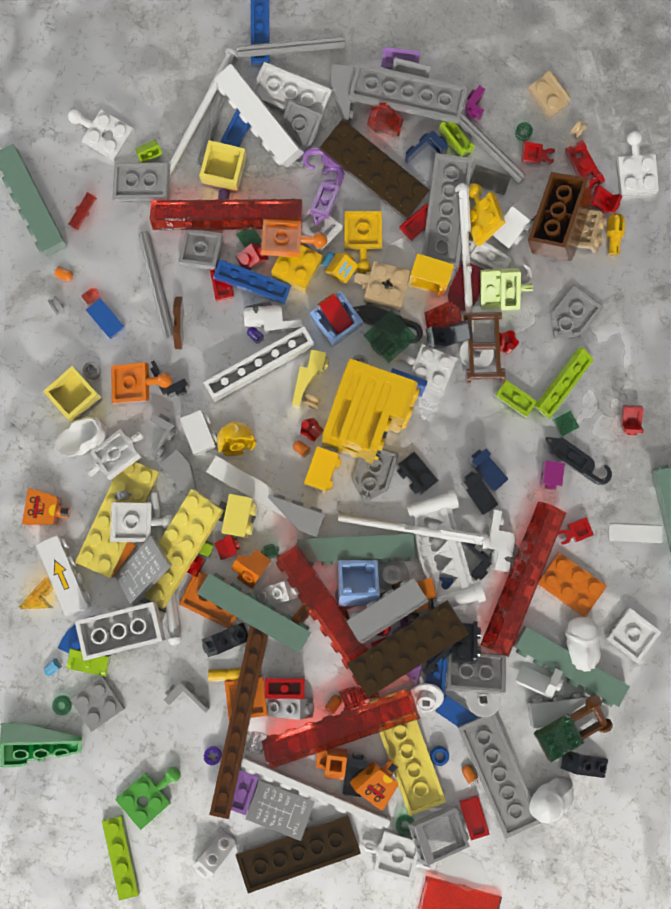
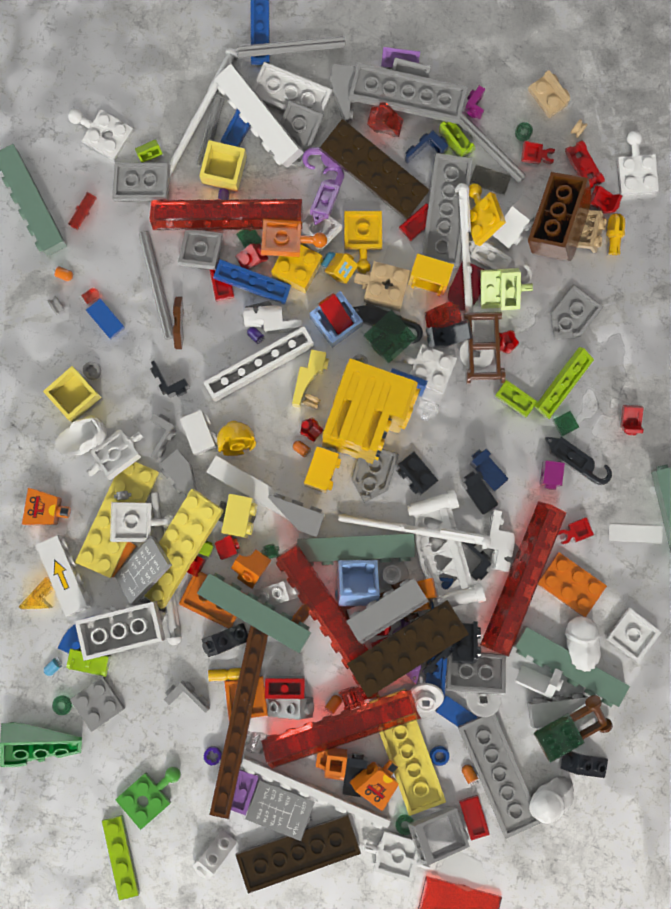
orange plate [111,362,172,404] -> none

